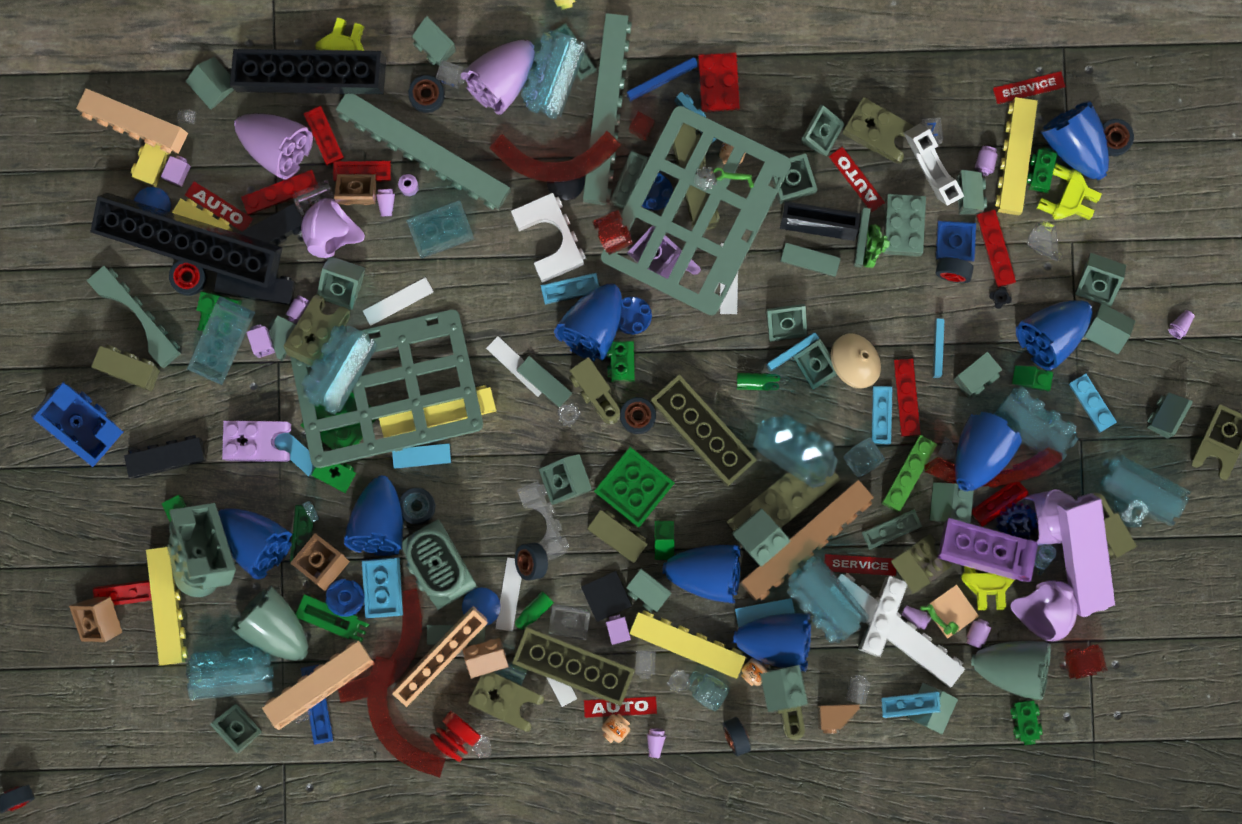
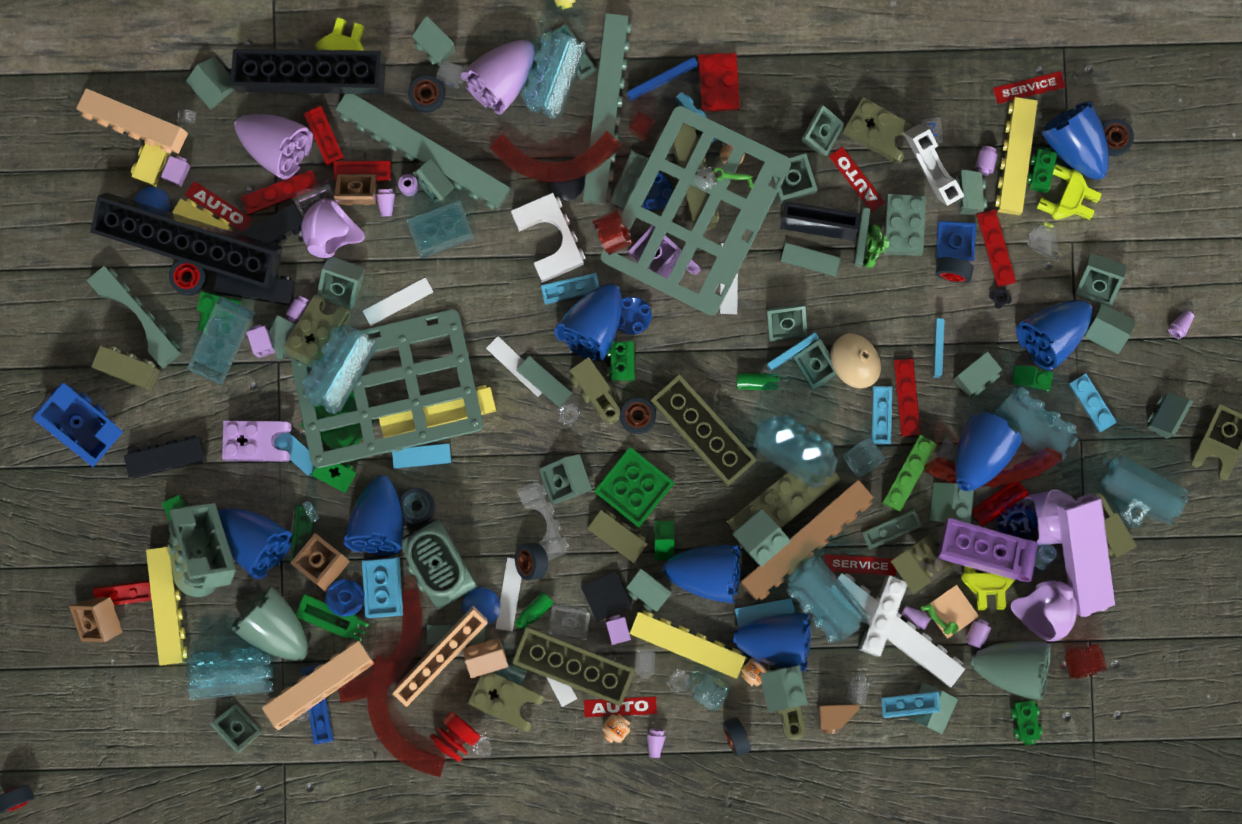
none -> sand green slope [411,158,455,203]

